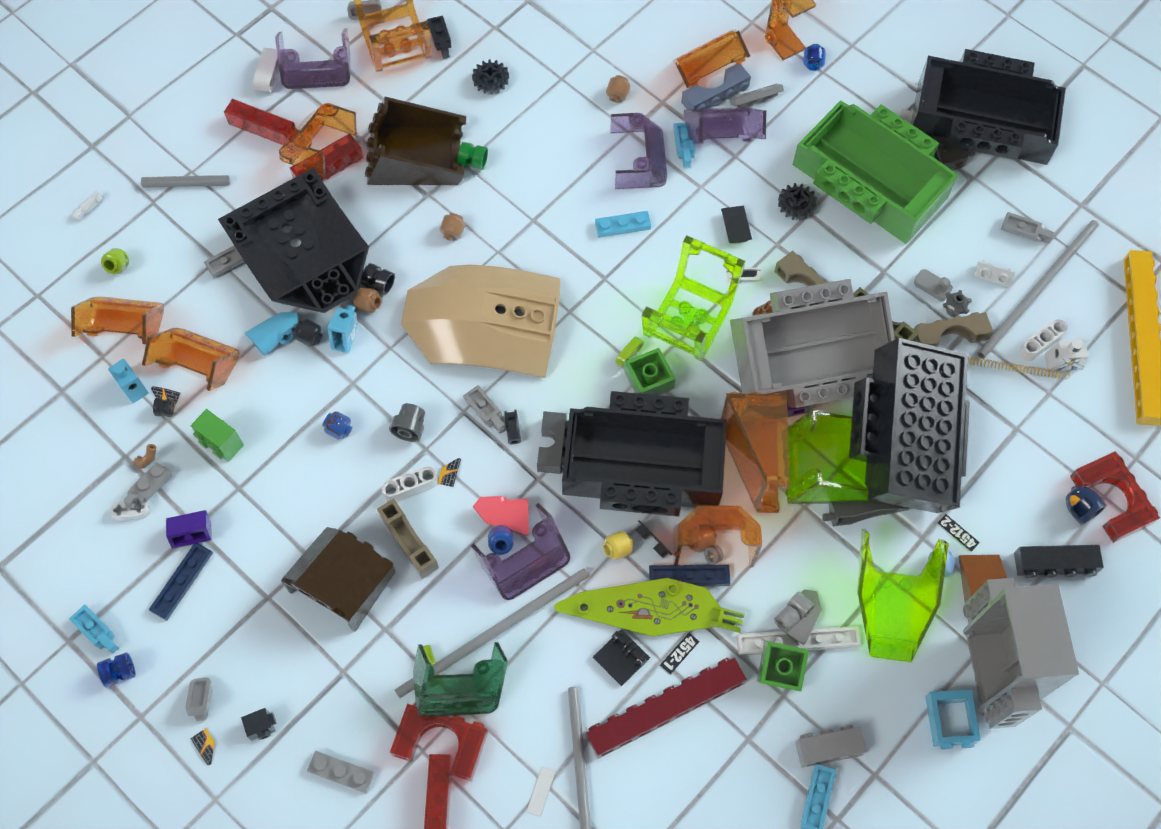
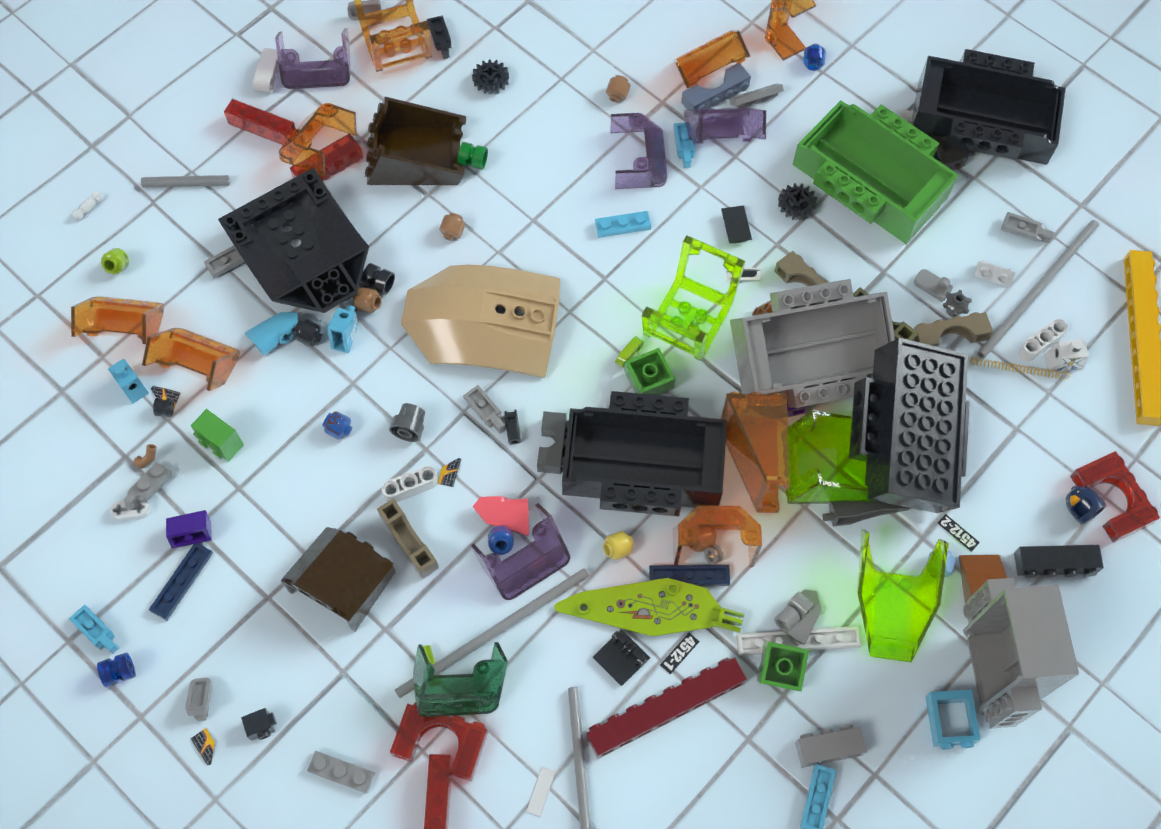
black piece [635,520,673,558] -> none

